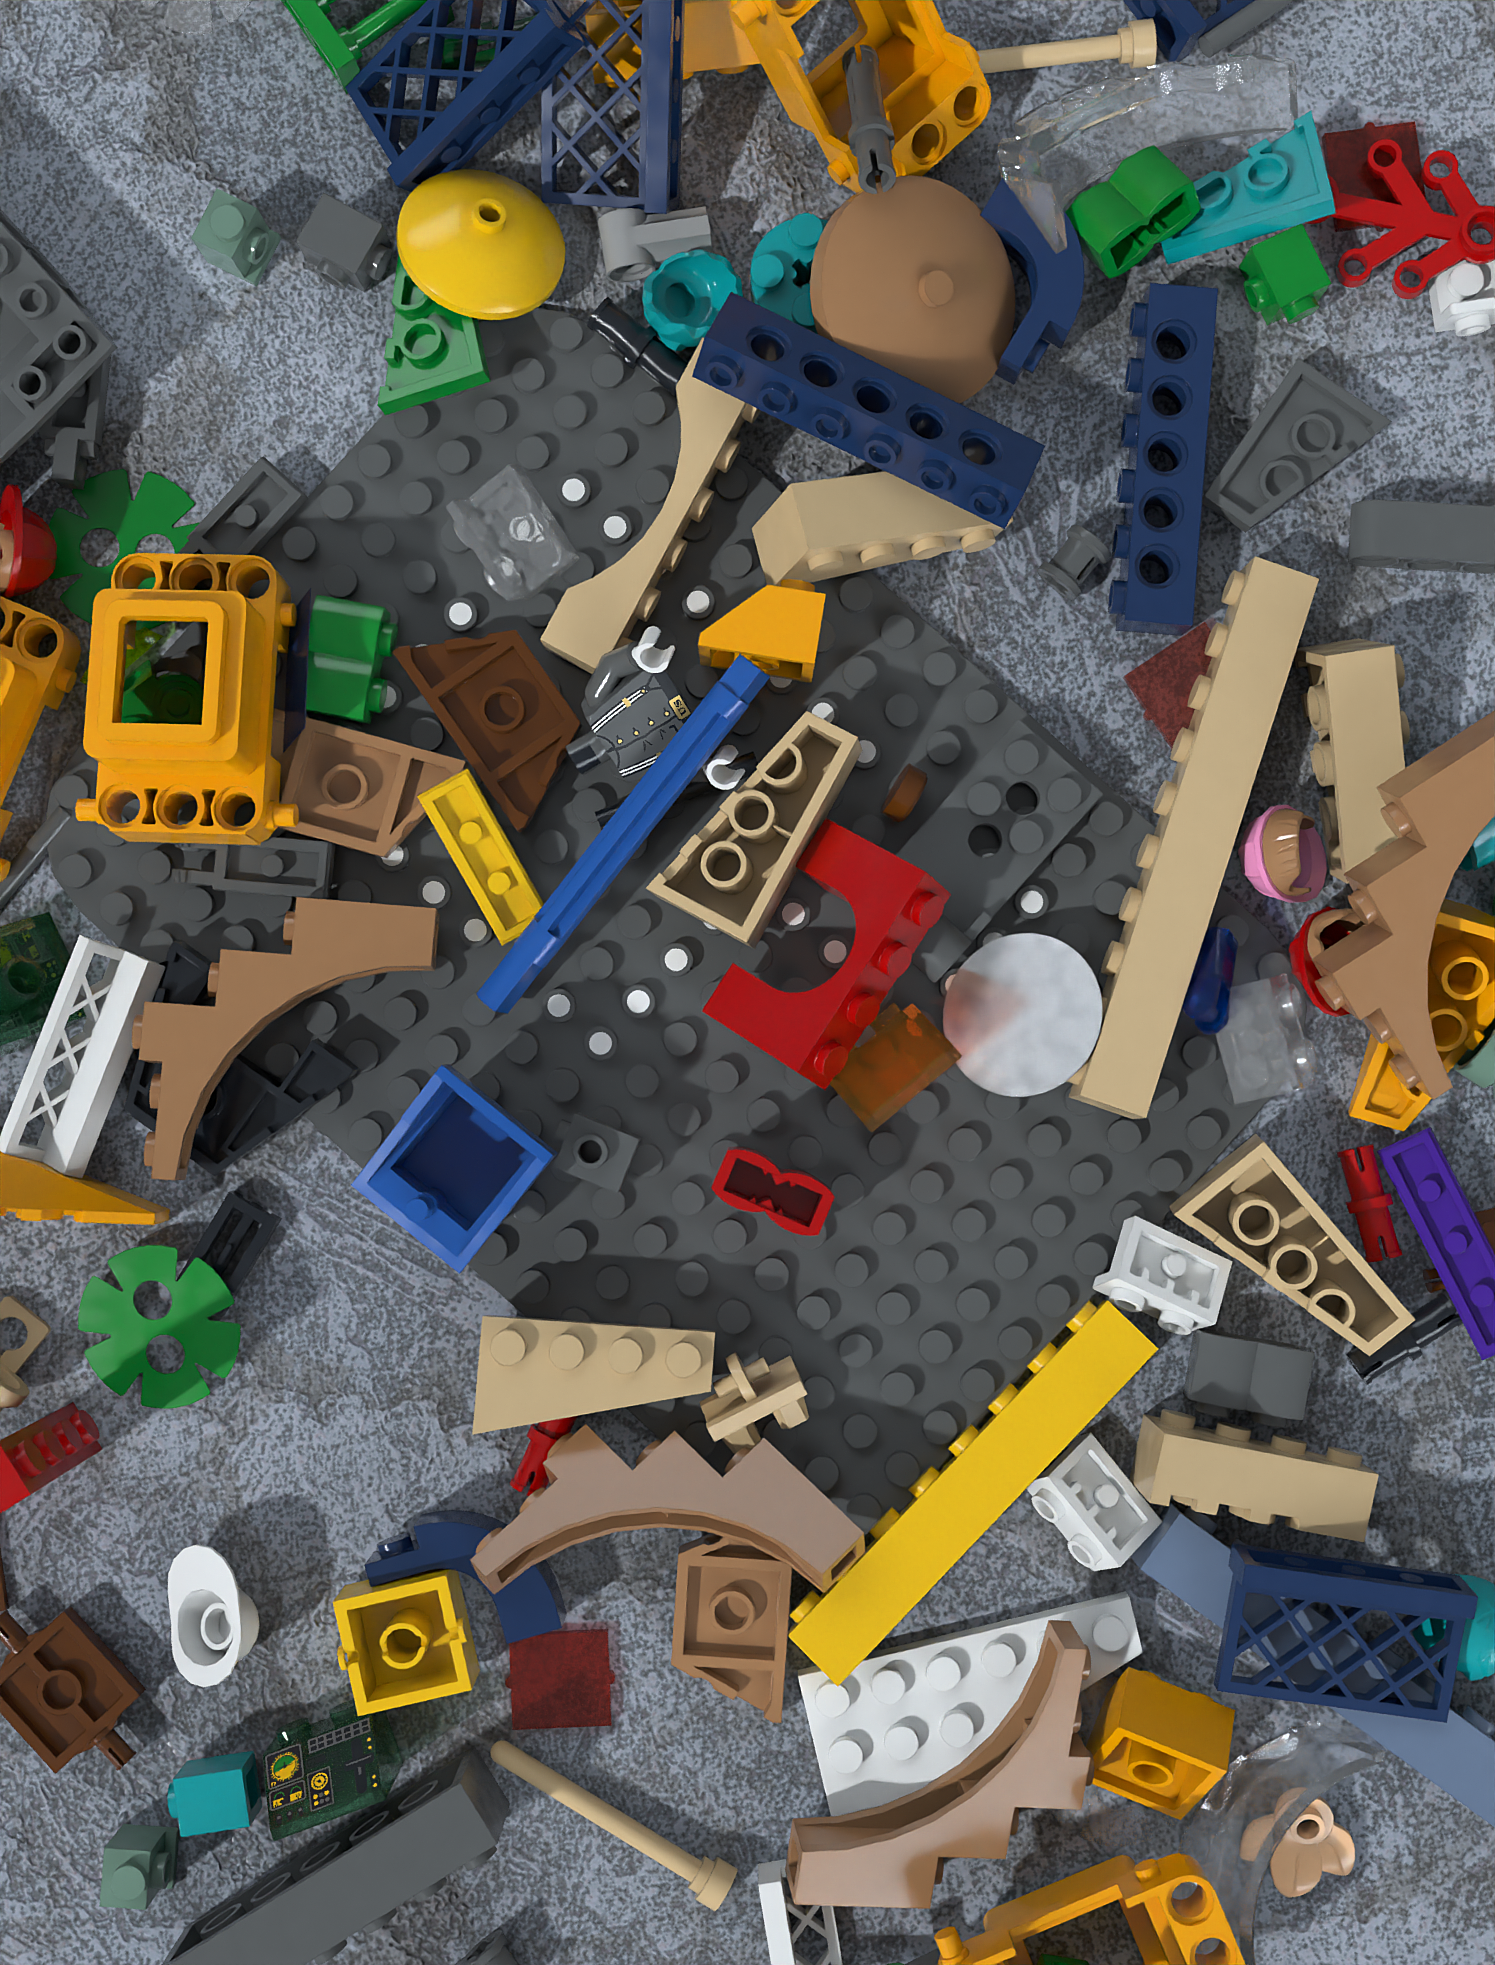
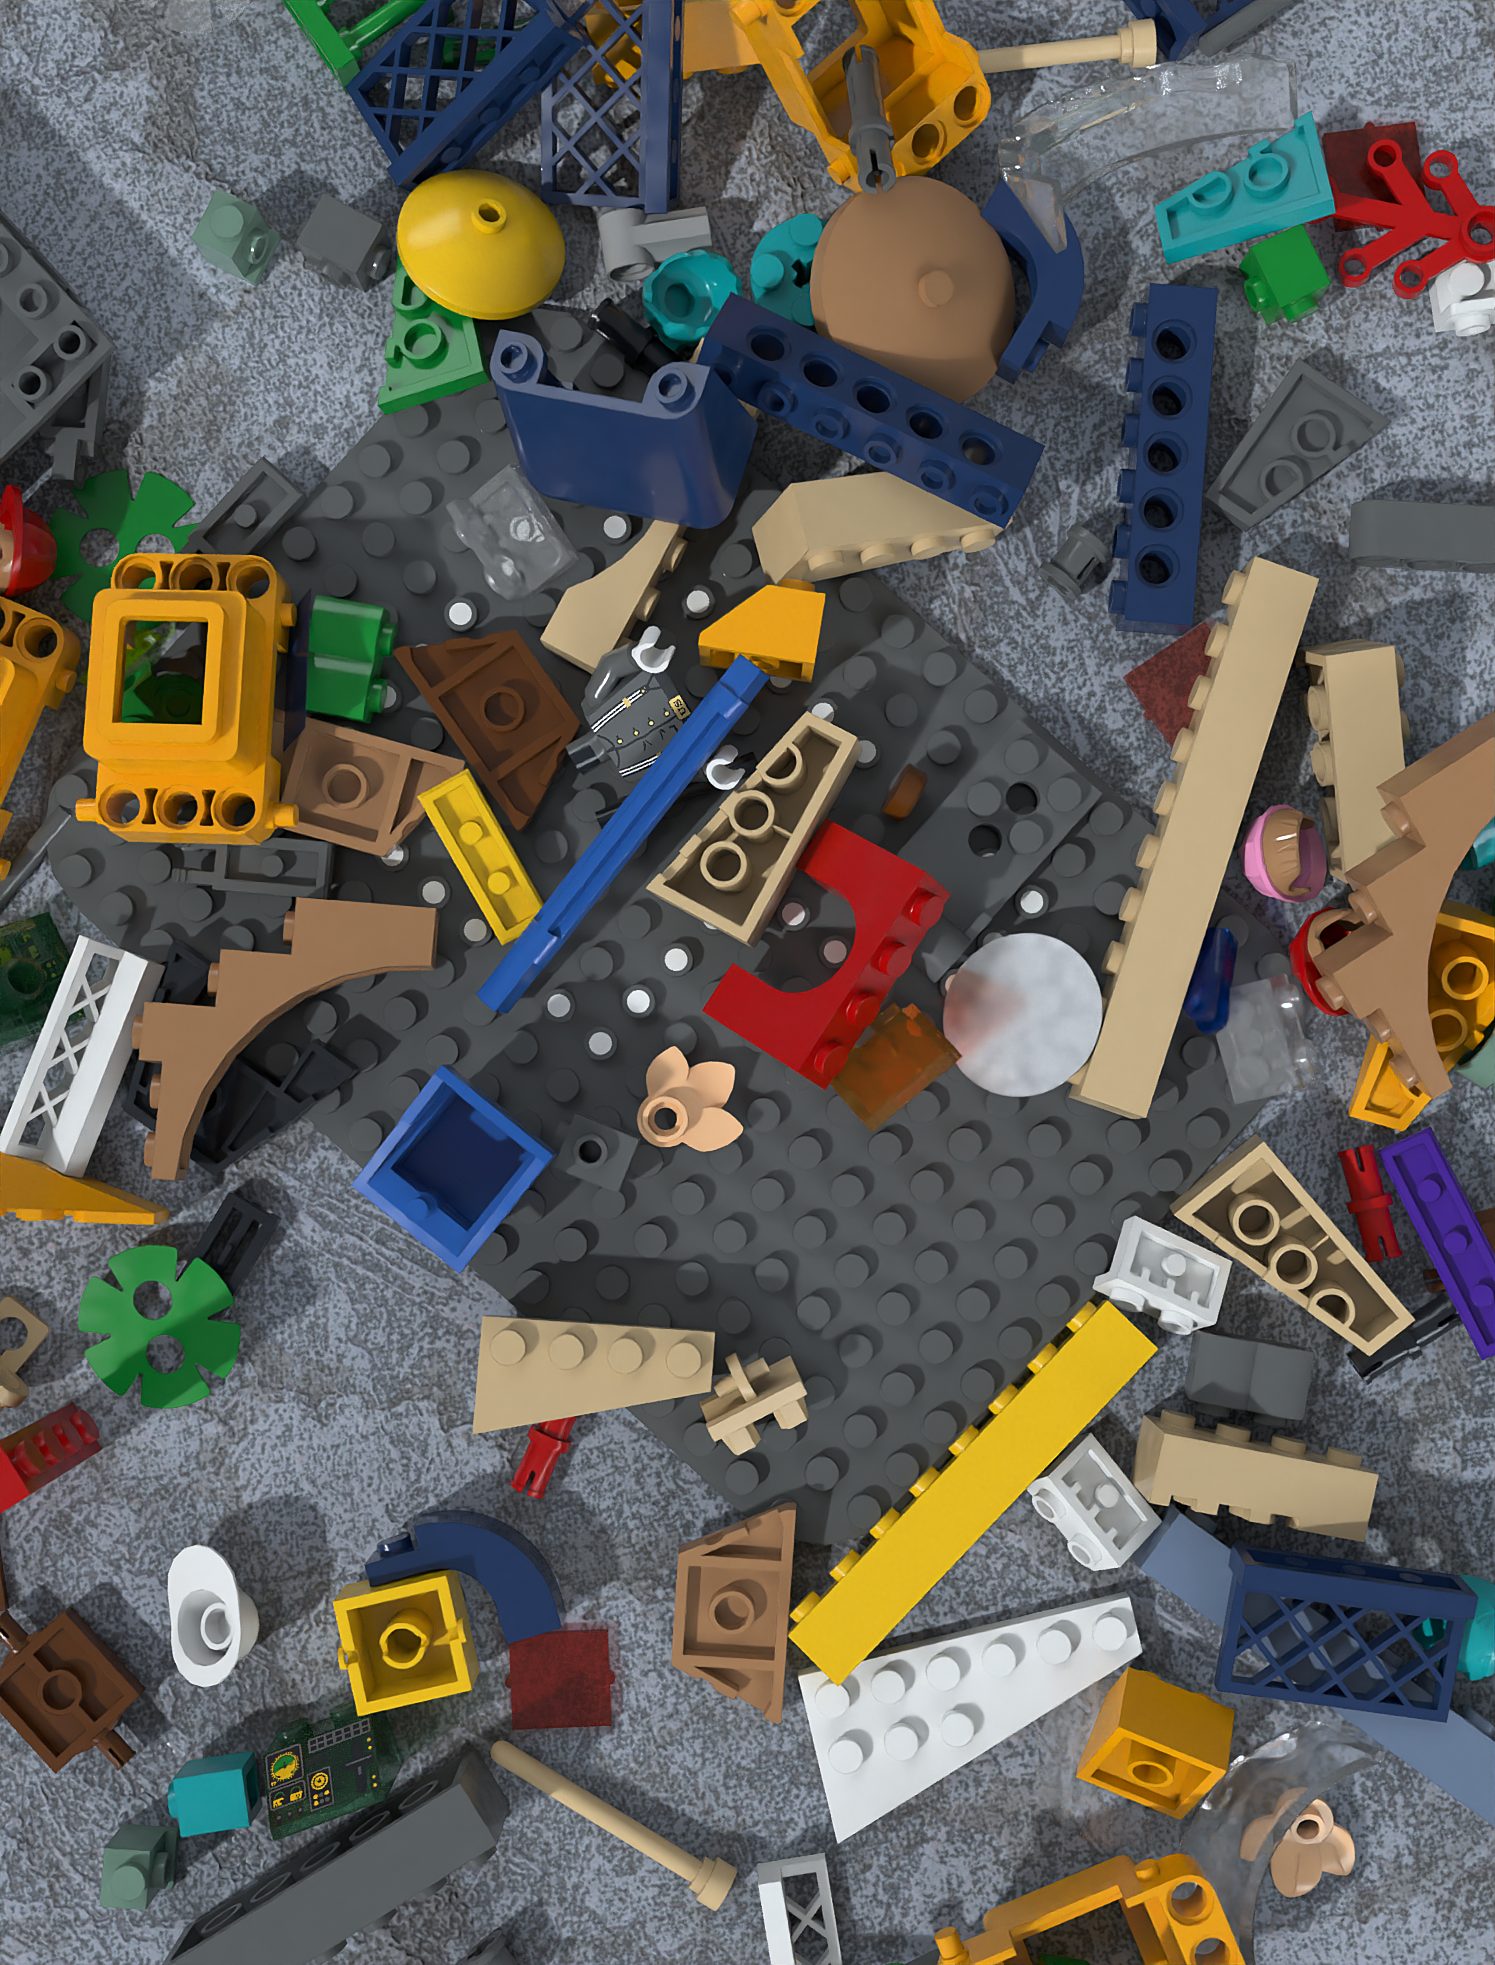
medium nougat arch [470,1424,865,1595] -> none
red brick [711,1146,835,1236] -> none
medium nougat arch [785,1620,1094,1909] -> none
green brick [1065,145,1201,279] -> none
none -> dark blue windscreen [490,329,759,529]
none -> light nougat plate [637,1046,743,1152]

